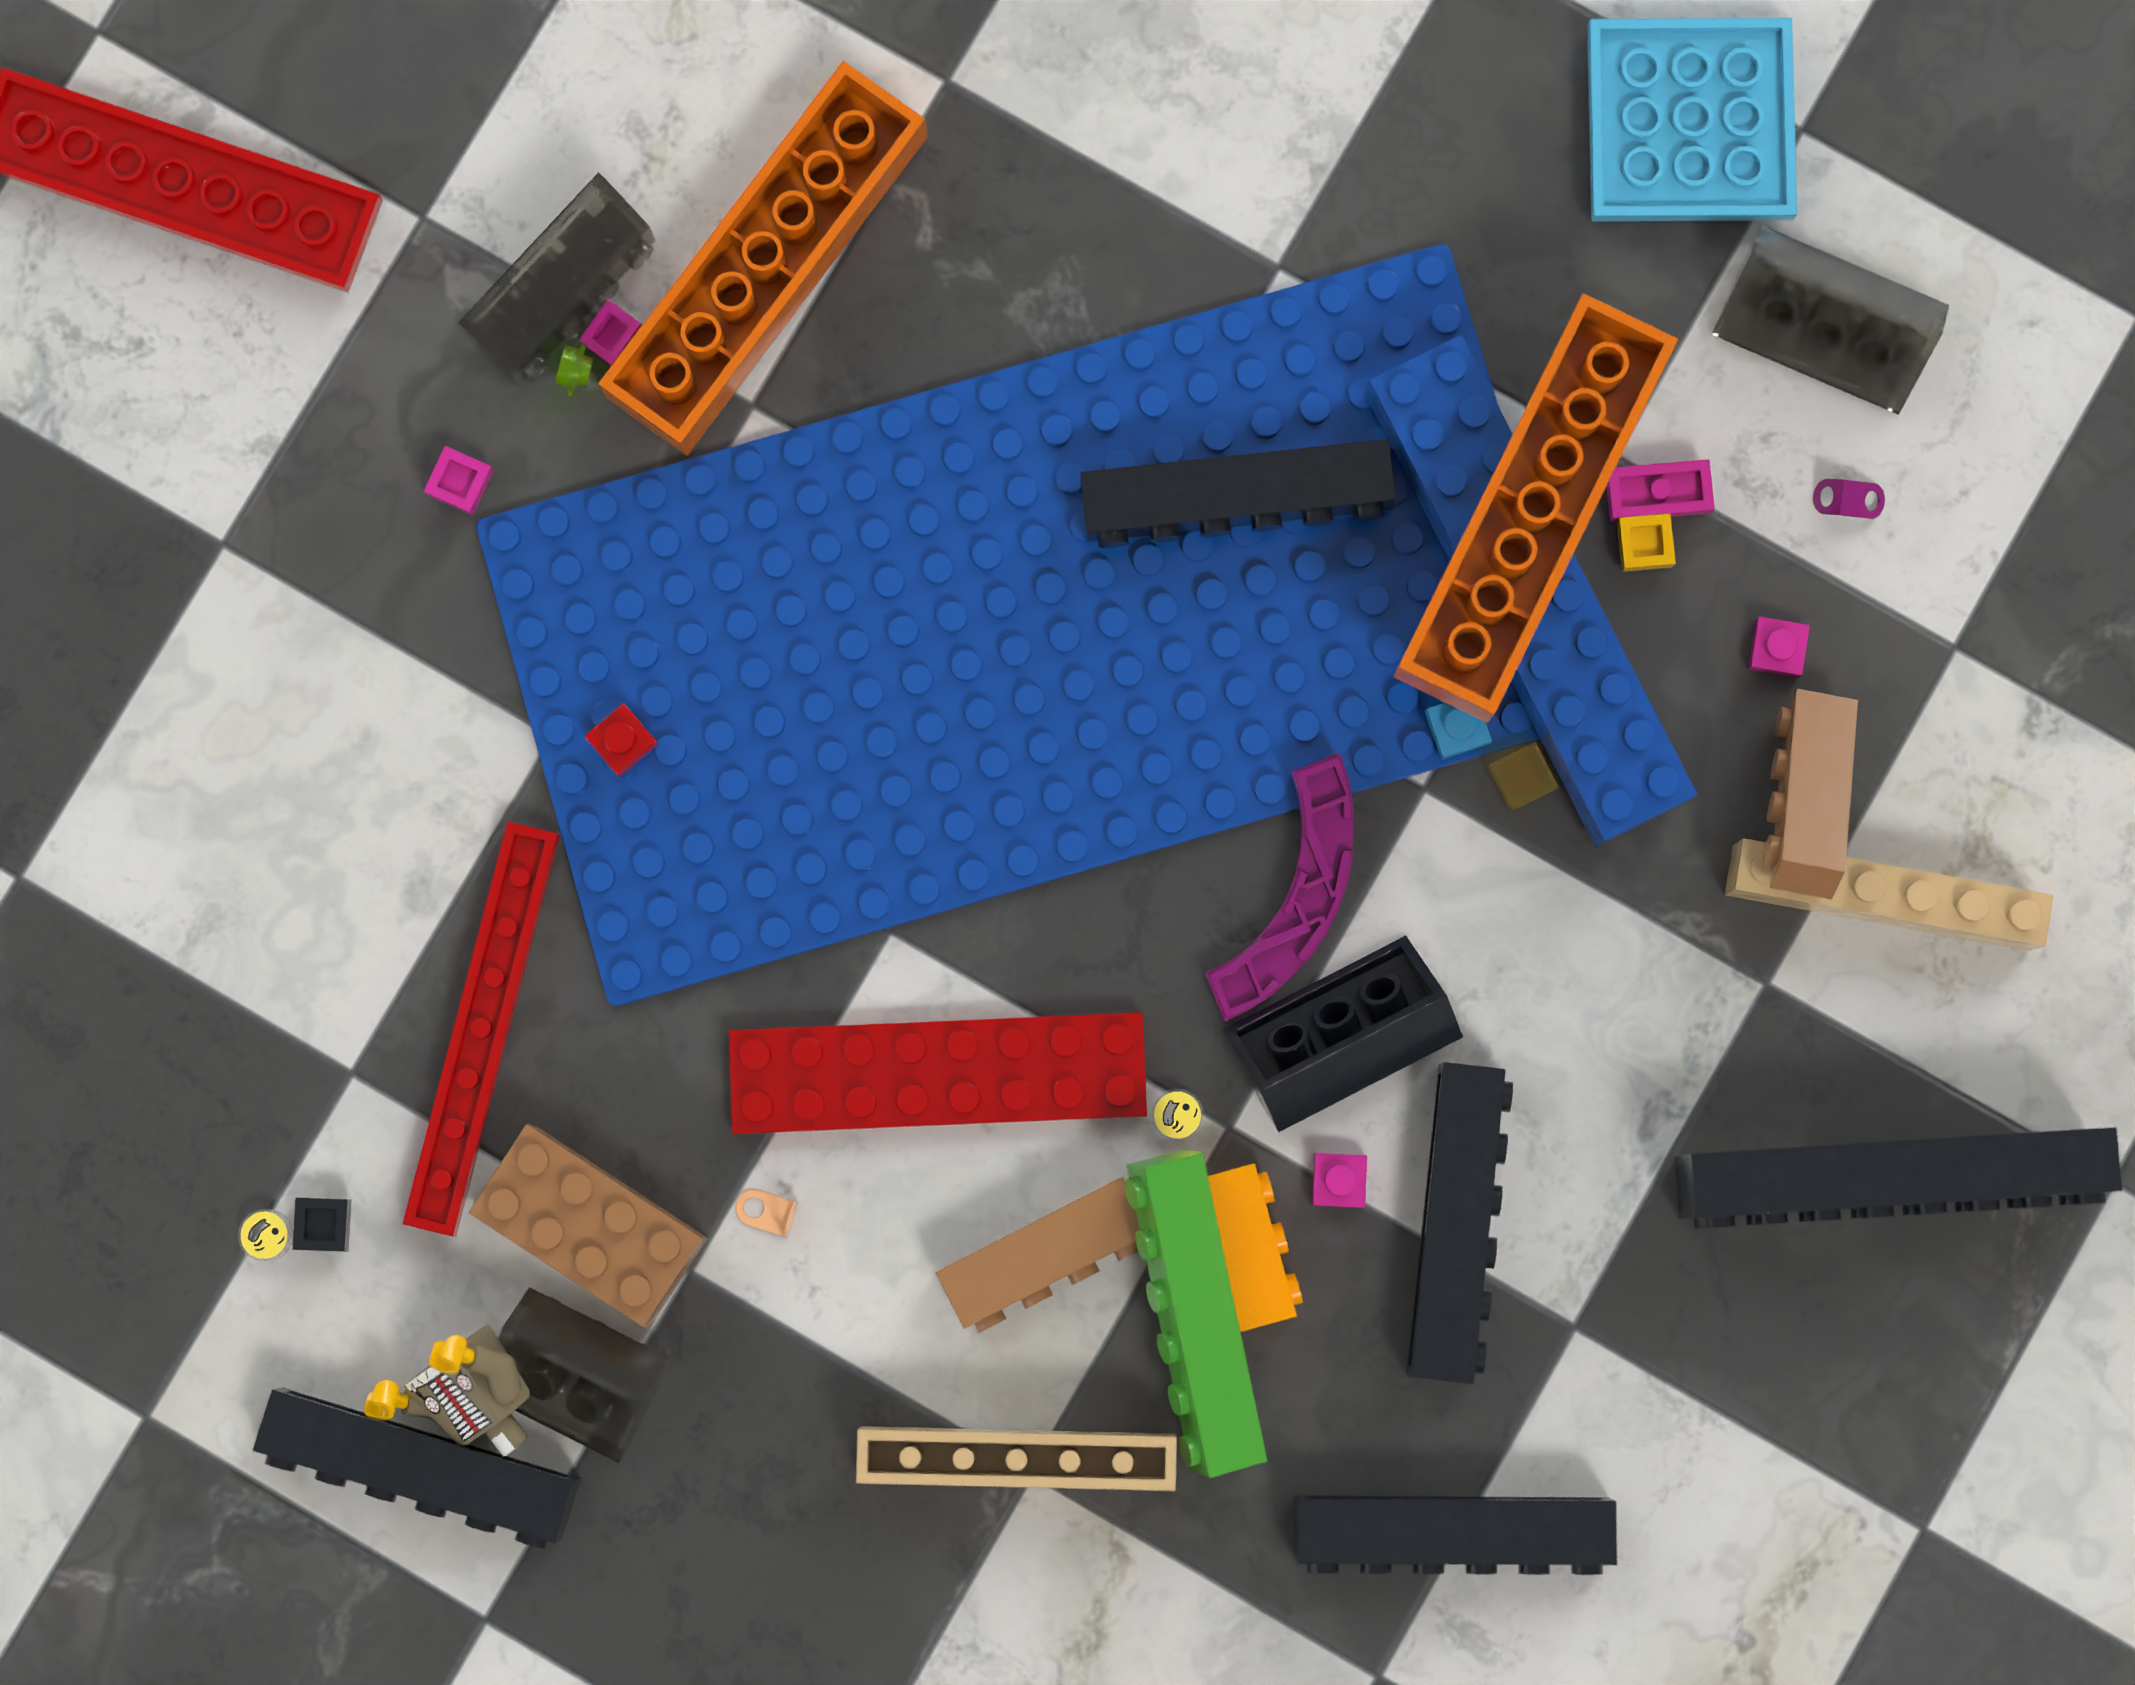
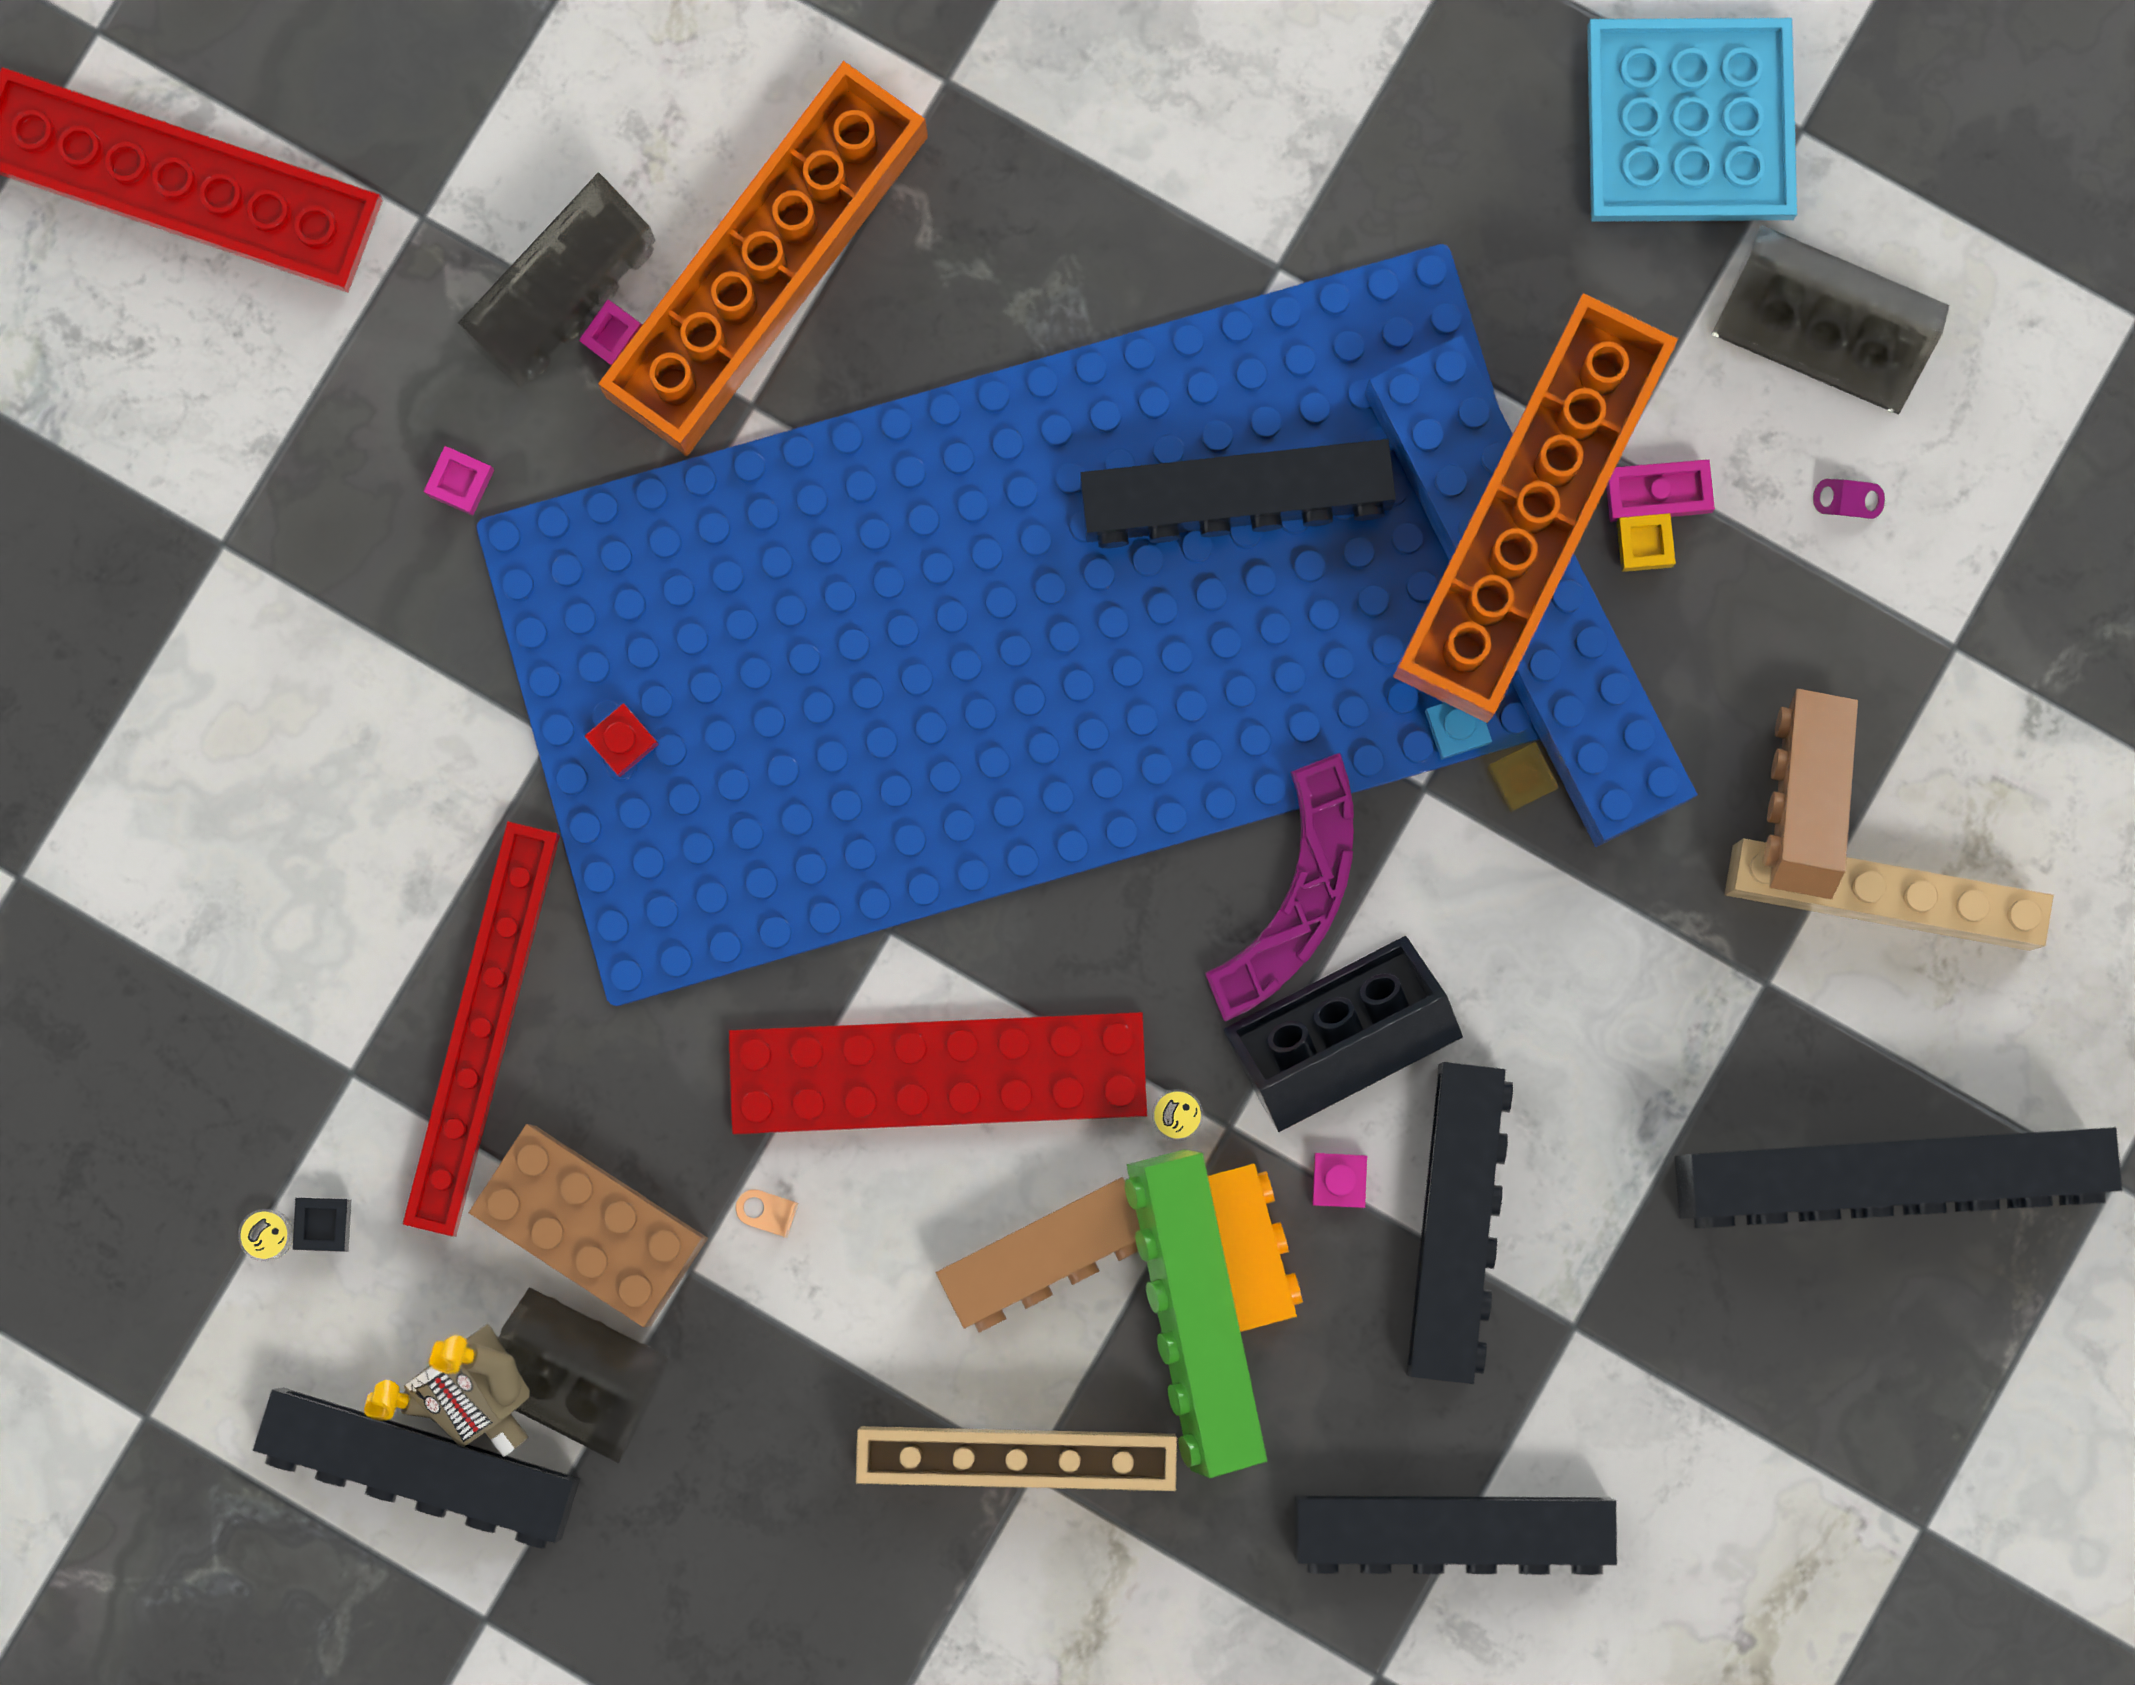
clear neon green plate [555,342,593,397] -> none
dark pink plate [1748,616,1810,678] -> none

